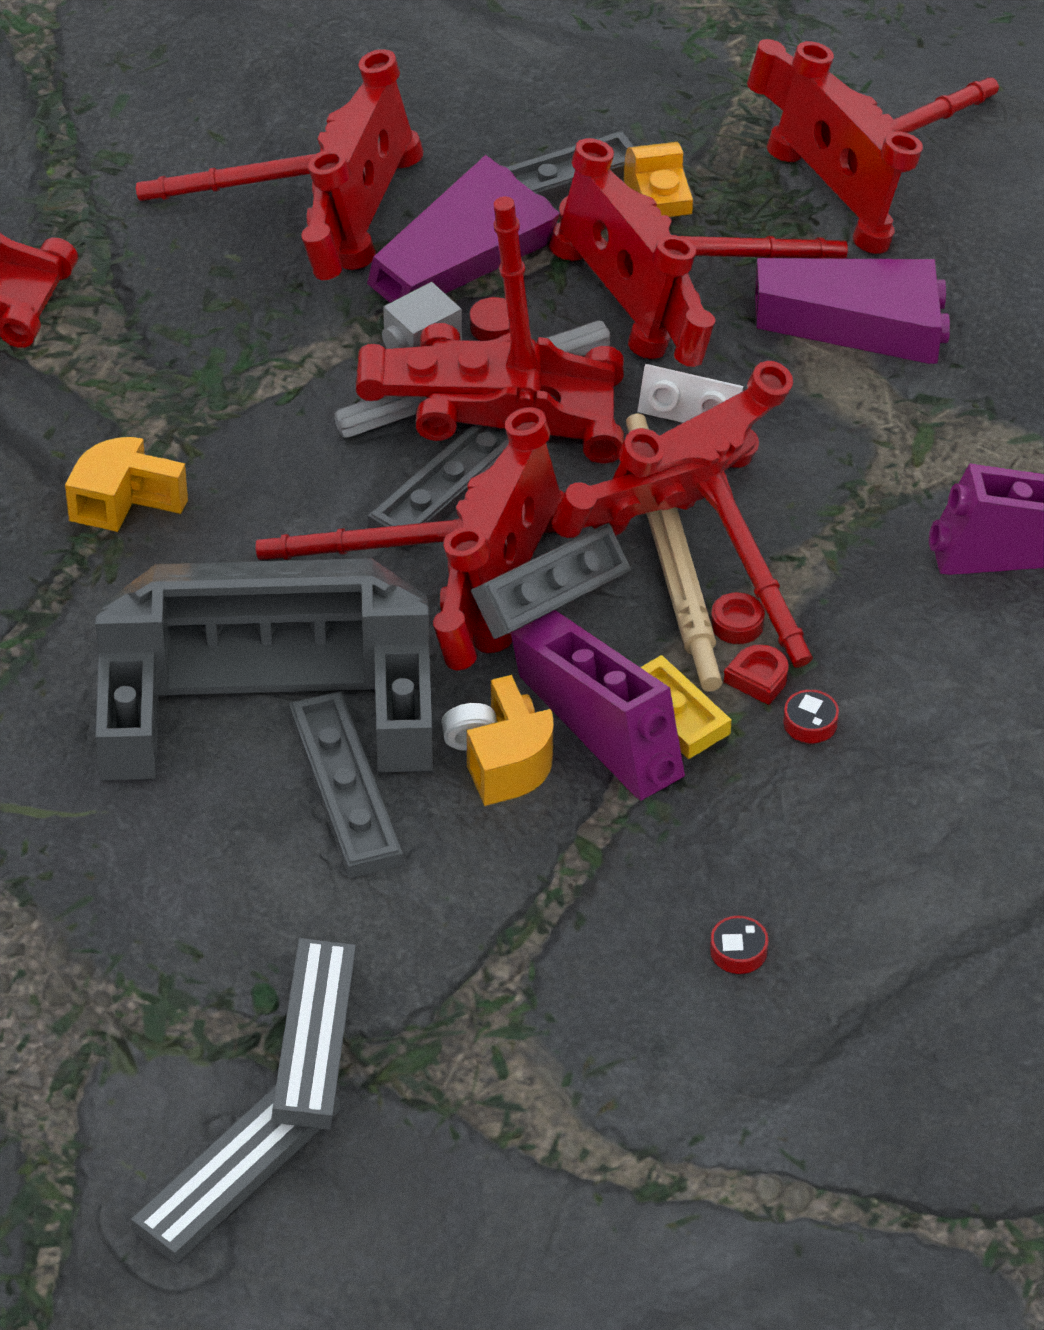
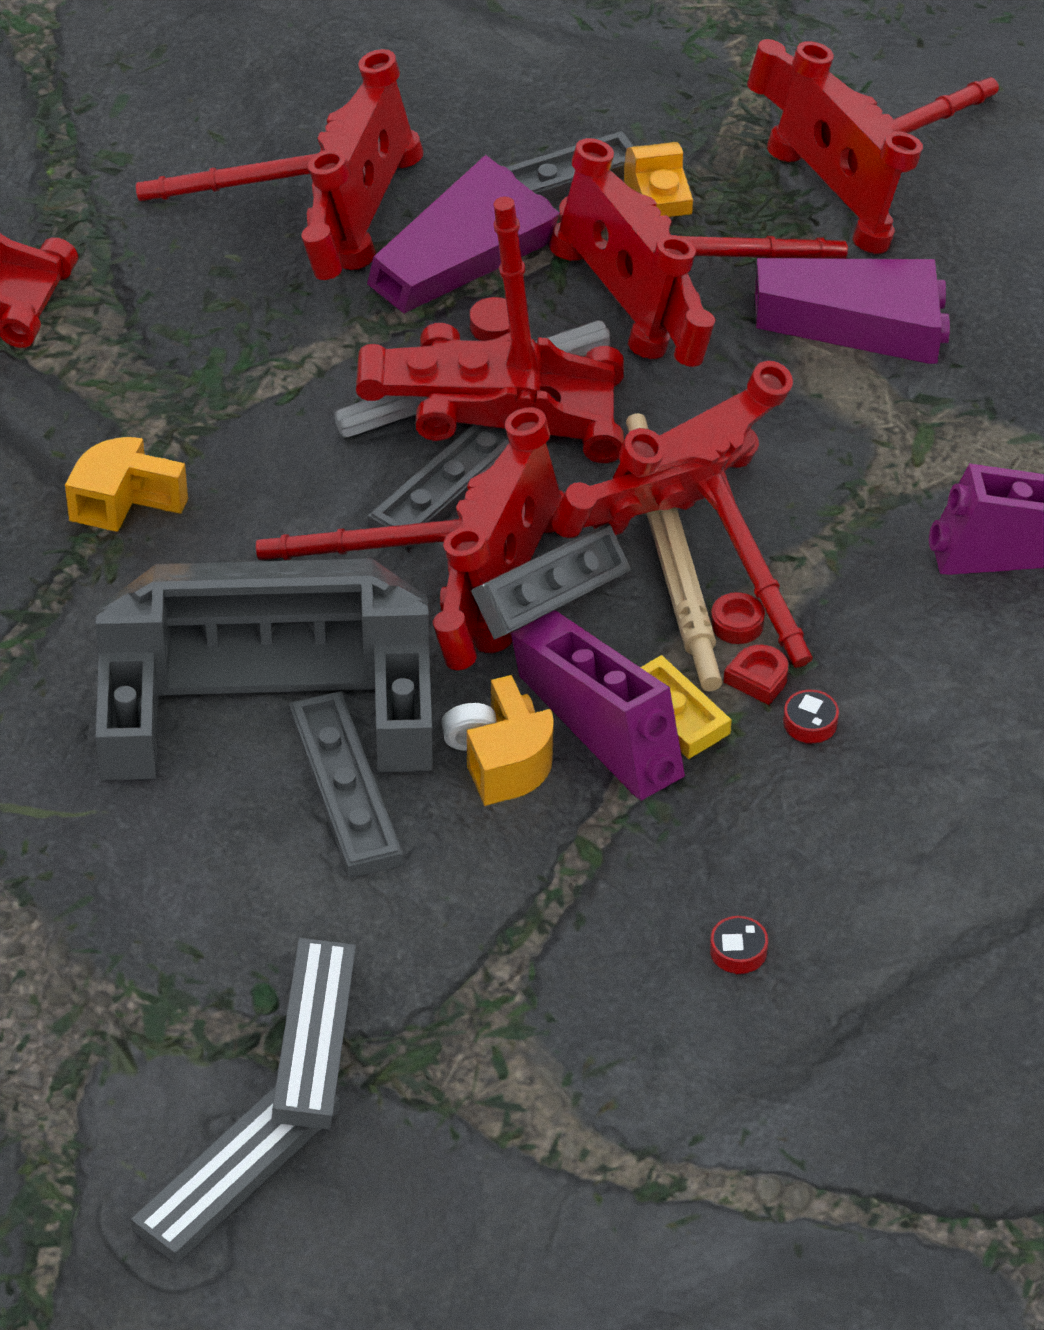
light grey brick [382,282,462,349] -> none
white hinge [637,364,743,423] -> none

